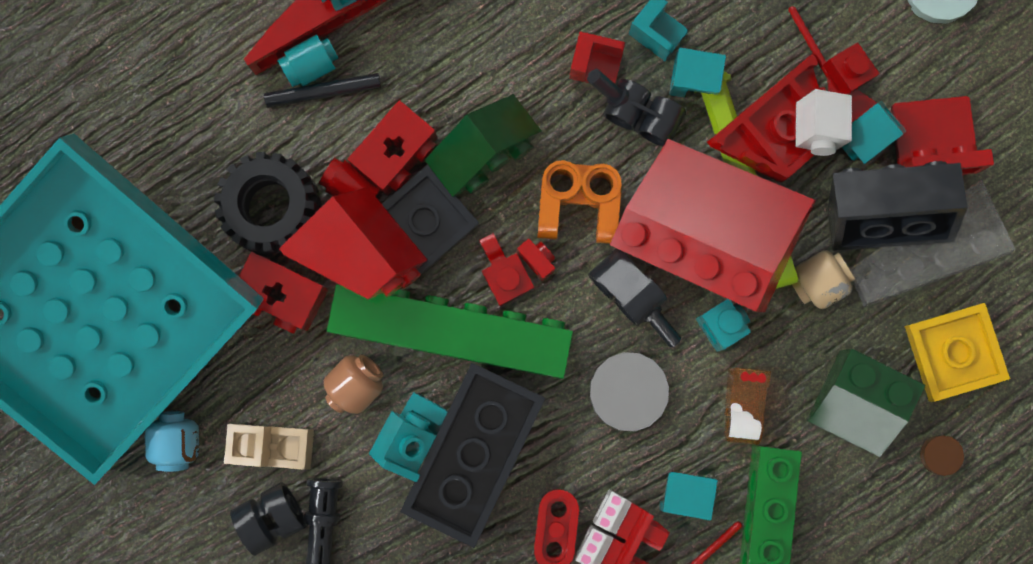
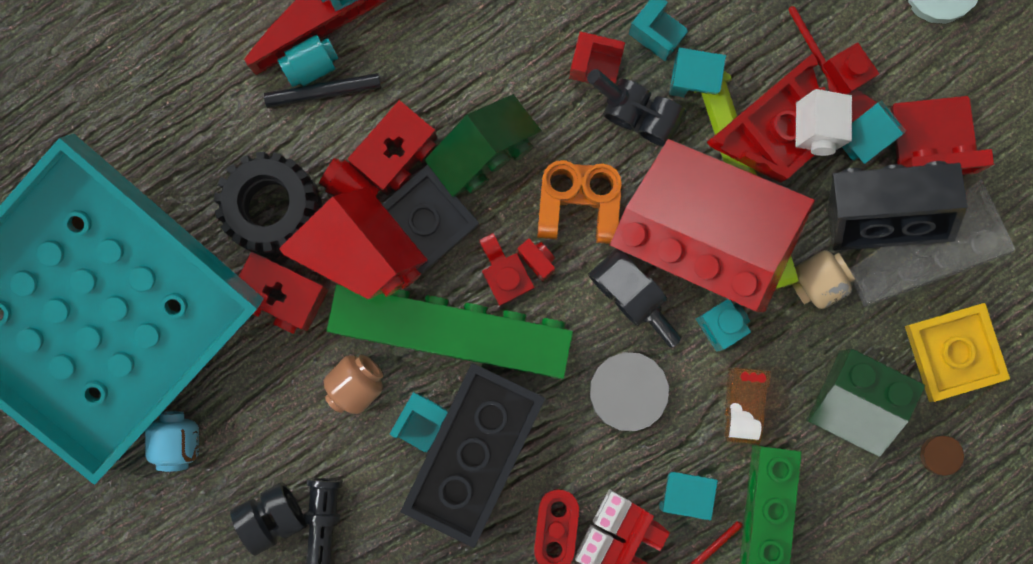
tan slope [224,424,314,470] -> none
teal brick [369,411,436,482] -> none

